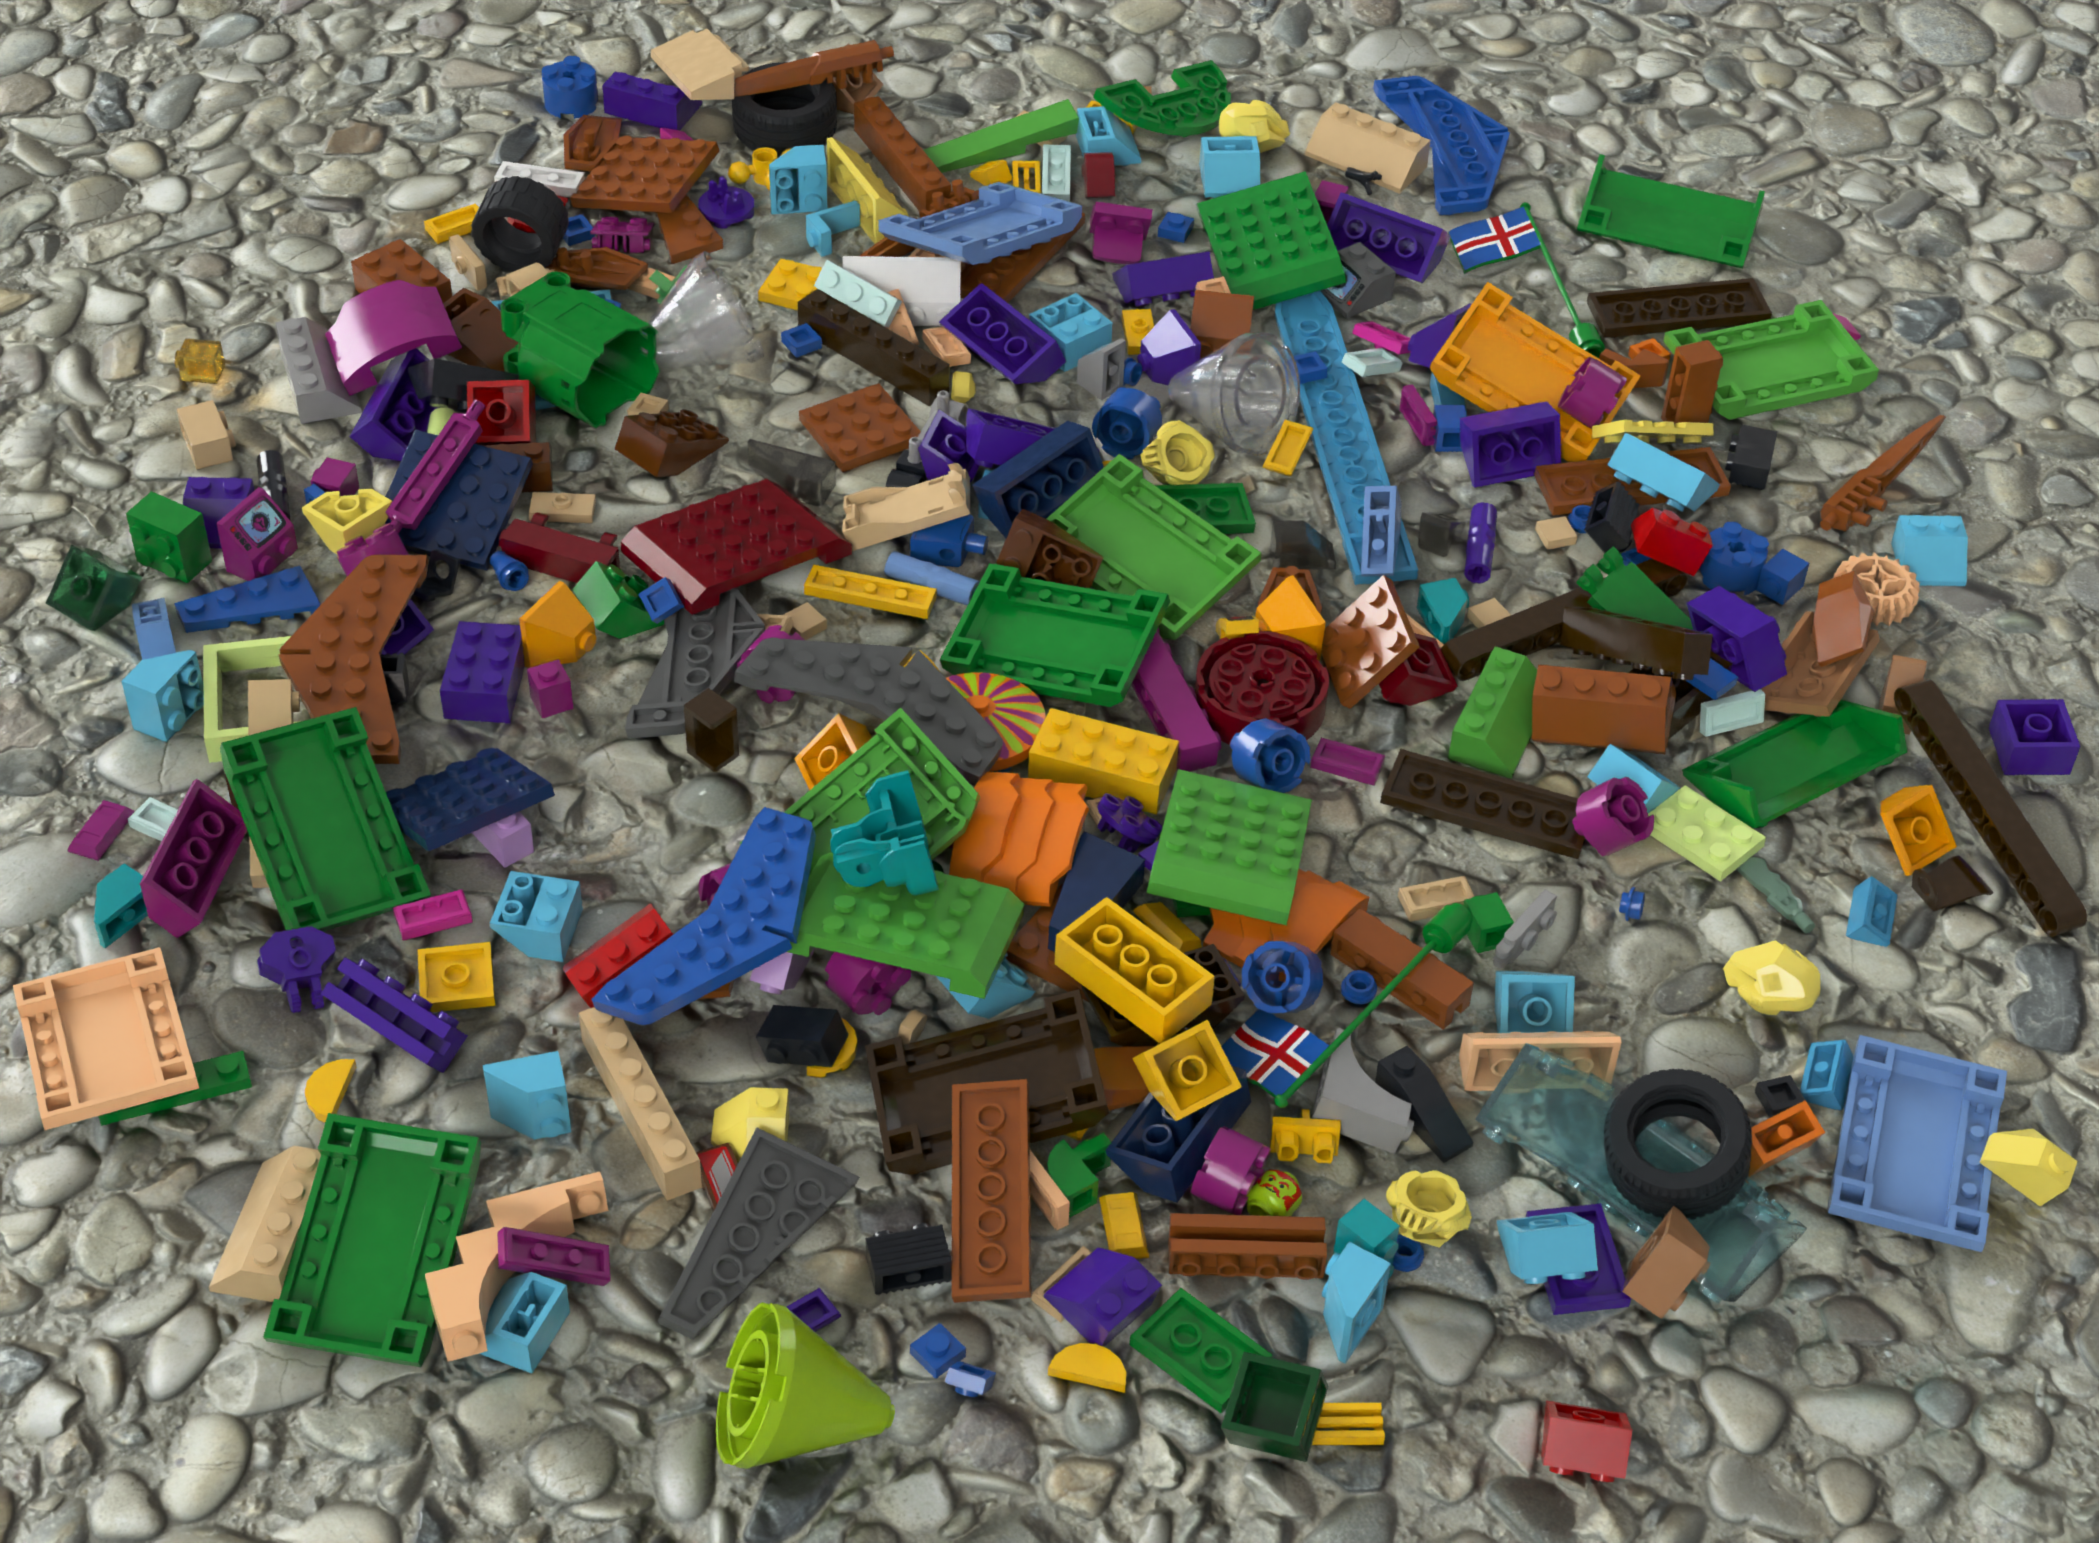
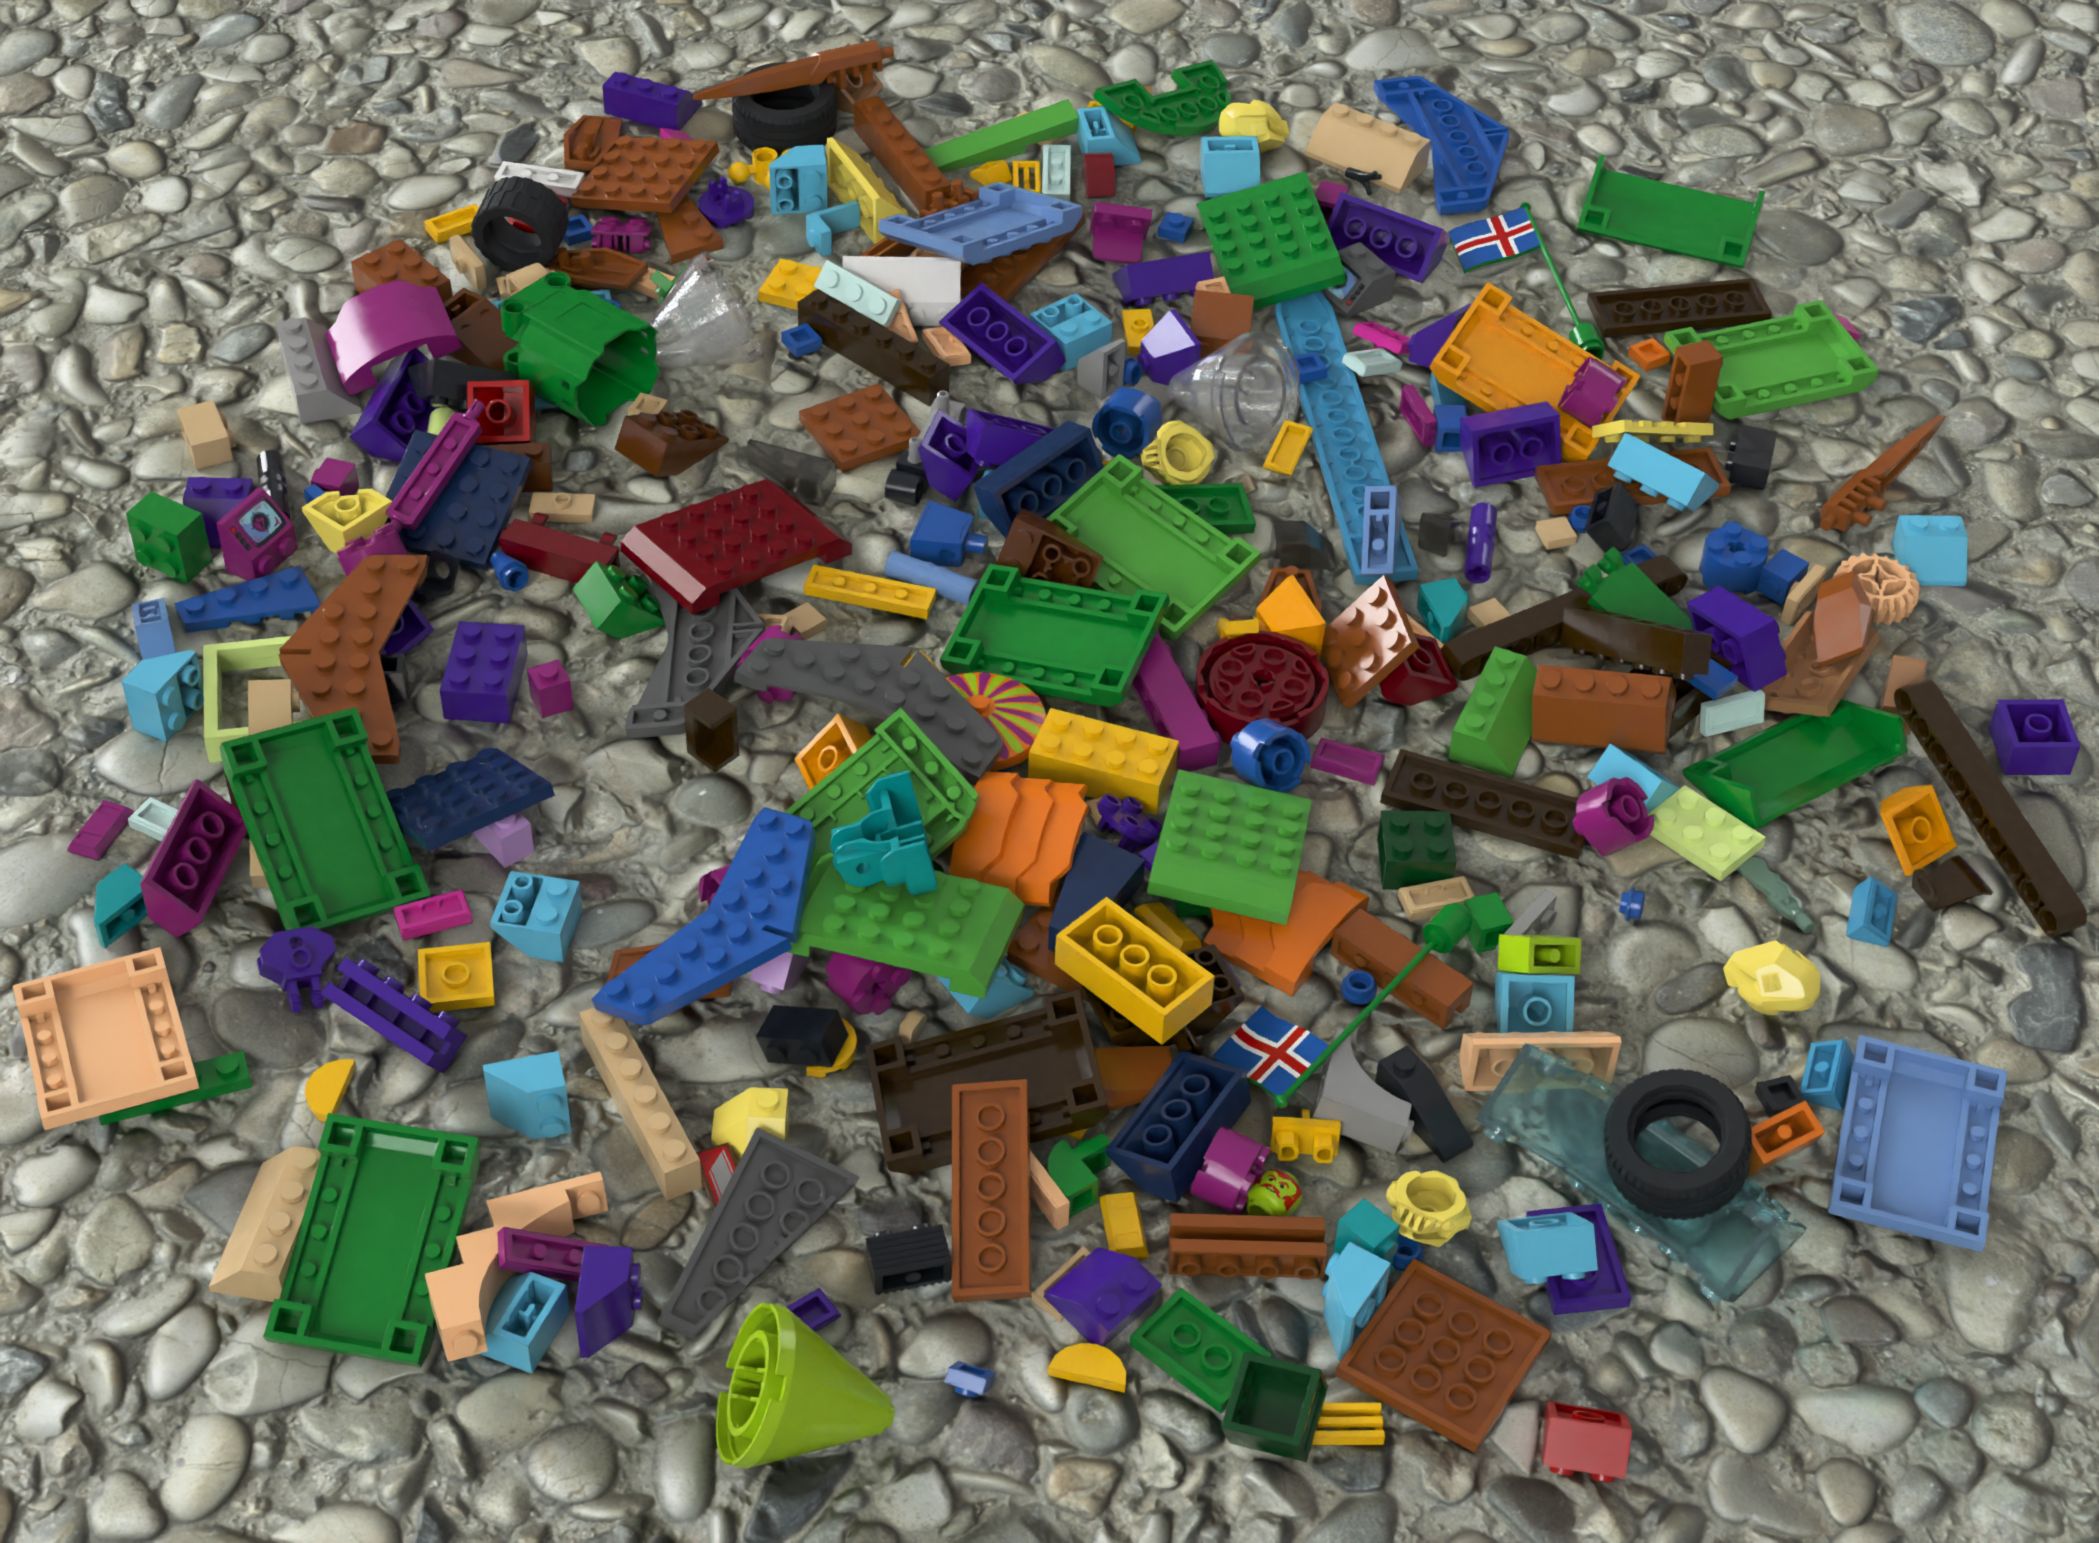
clear green slope [46,545,142,631] -> none
clear yellow brick [174,338,225,384] -> none
light orange slope [519,581,597,668] -> none
blue brick [541,56,598,119] -> none
red slope [563,903,674,1008] -> none
blue plate [639,577,684,624] -> none
tan slope [651,29,749,100] -> none
tan piece [842,463,970,551] -> none
blue plate [910,1323,966,1379] -> none
light yellow piece [951,371,975,403] -> none
yellow slope [1132,1020,1242,1121] -> none
blue brick [1242,941,1323,1013] -> none
dark orange slope [1599,348,1670,388] -> none
medium nougat slope [1622,1206,1711,1319] -> none
red slope [1631,507,1713,576] -> none
light yellow slope [1980,1128,2078,1206] -> none
none -> dark purple slope [575,1246,643,1358]
none -> dark orange plate [1335,1258,1552,1453]
none -> dark green piece [1377,810,1457,890]
none -> lime brick [1497,934,1582,974]
none -> tan plate [1780,564,1826,625]

